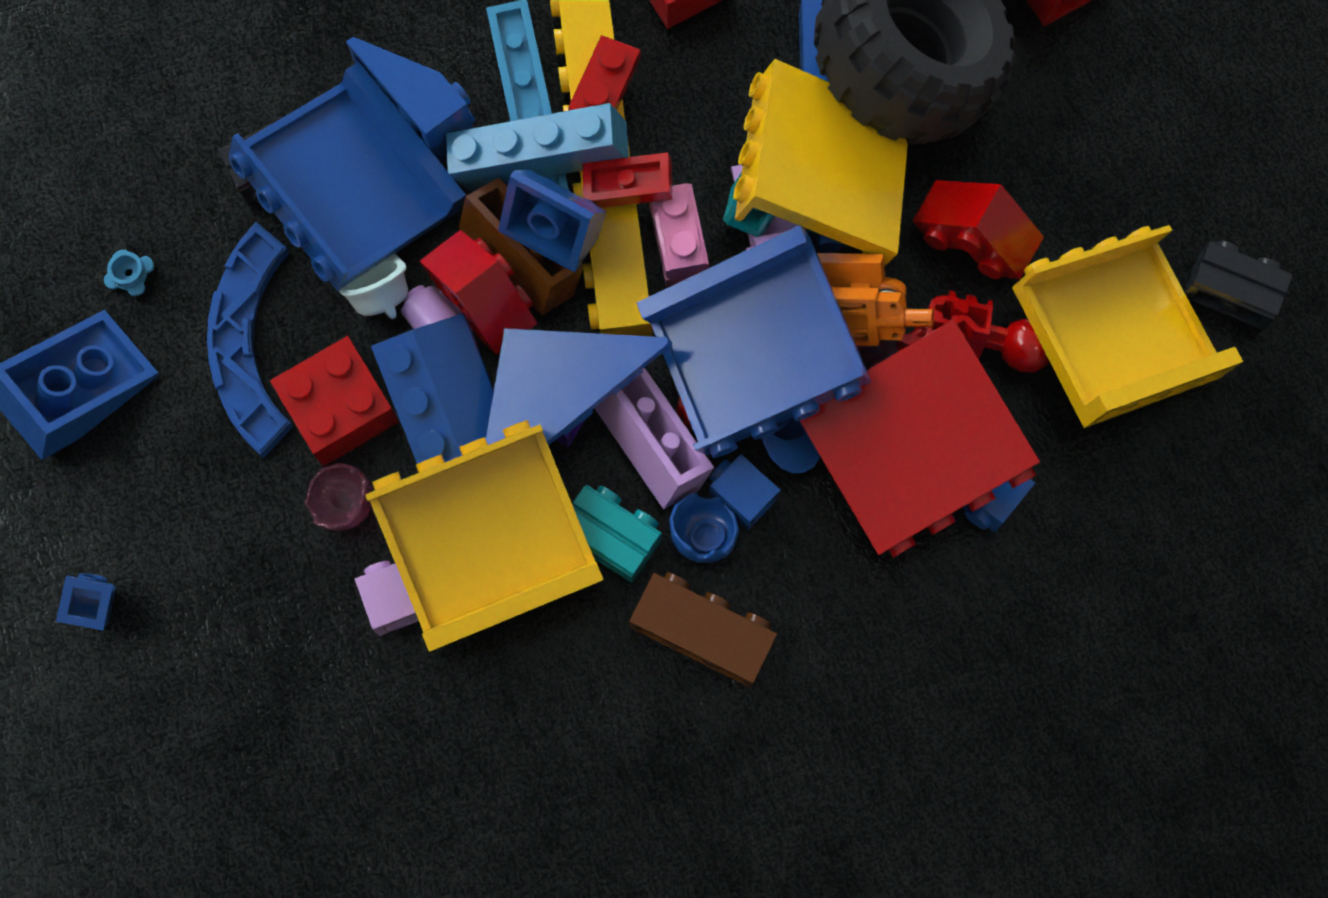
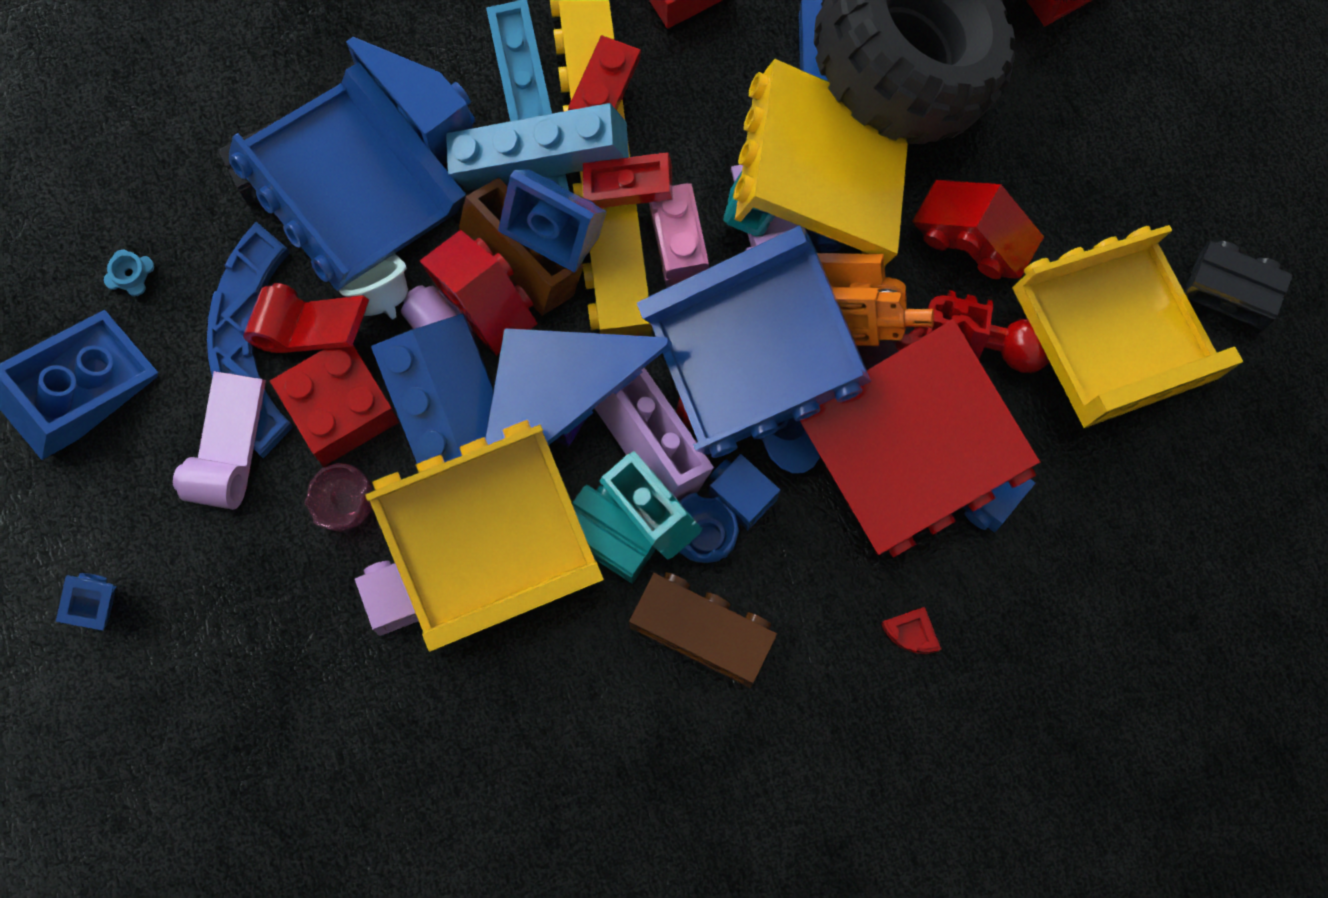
none -> lavender door [173,371,266,510]
none -> red door [243,283,369,353]
none -> teal brick [600,451,703,559]
none -> red tile [881,607,941,654]

